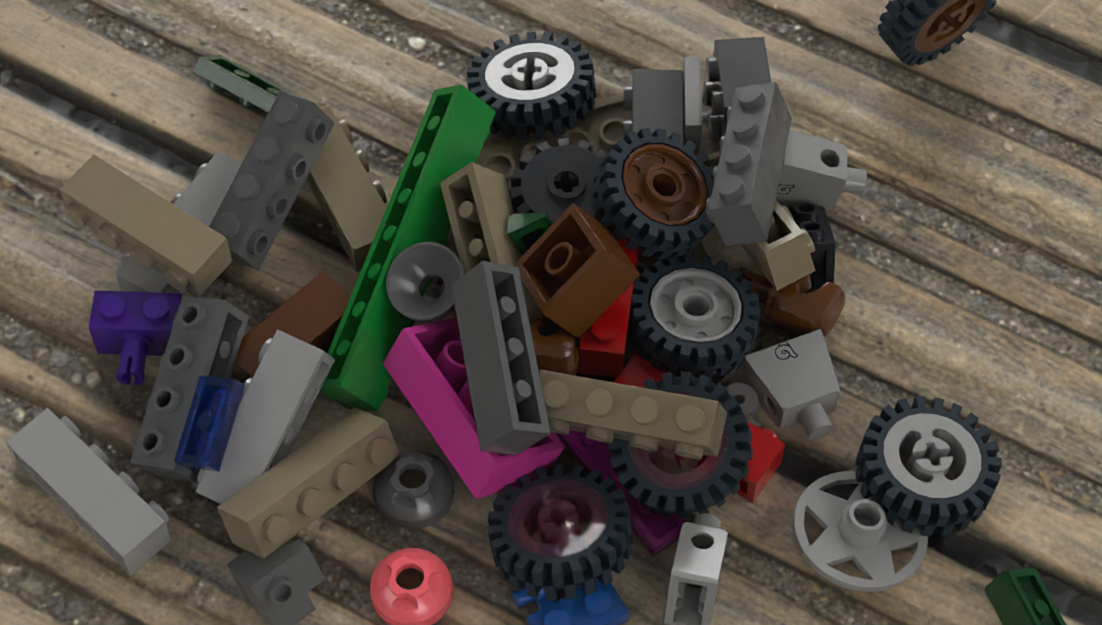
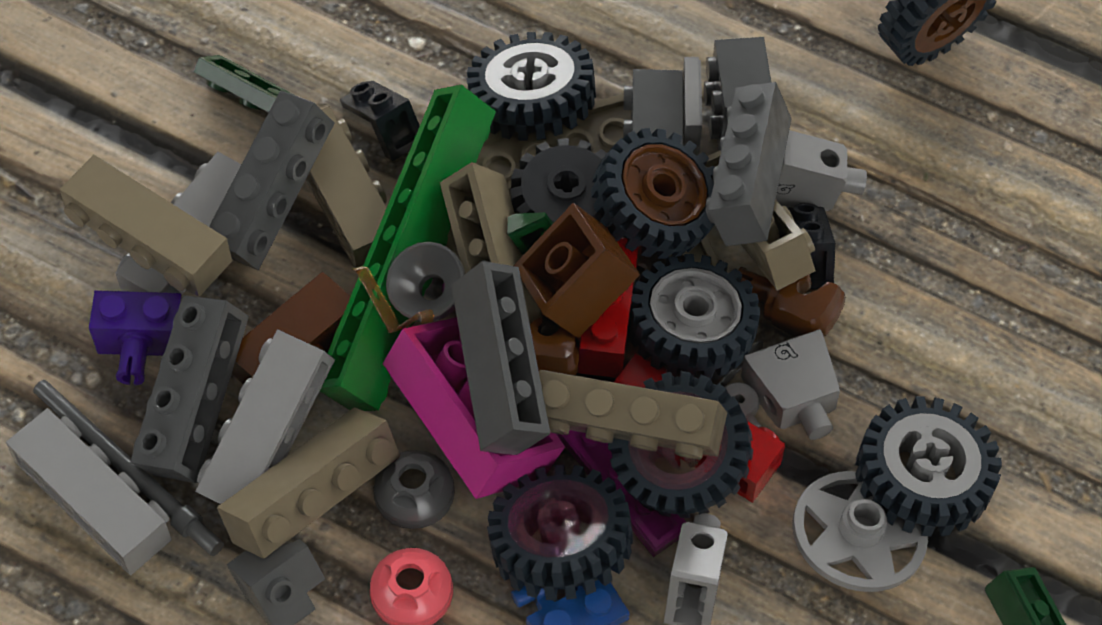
clear blue plate [174,376,245,472] -> none
none -> dark grey bar [33,380,224,556]
none -> black bracket [340,81,420,161]
none -> clear orange piece [351,266,434,333]

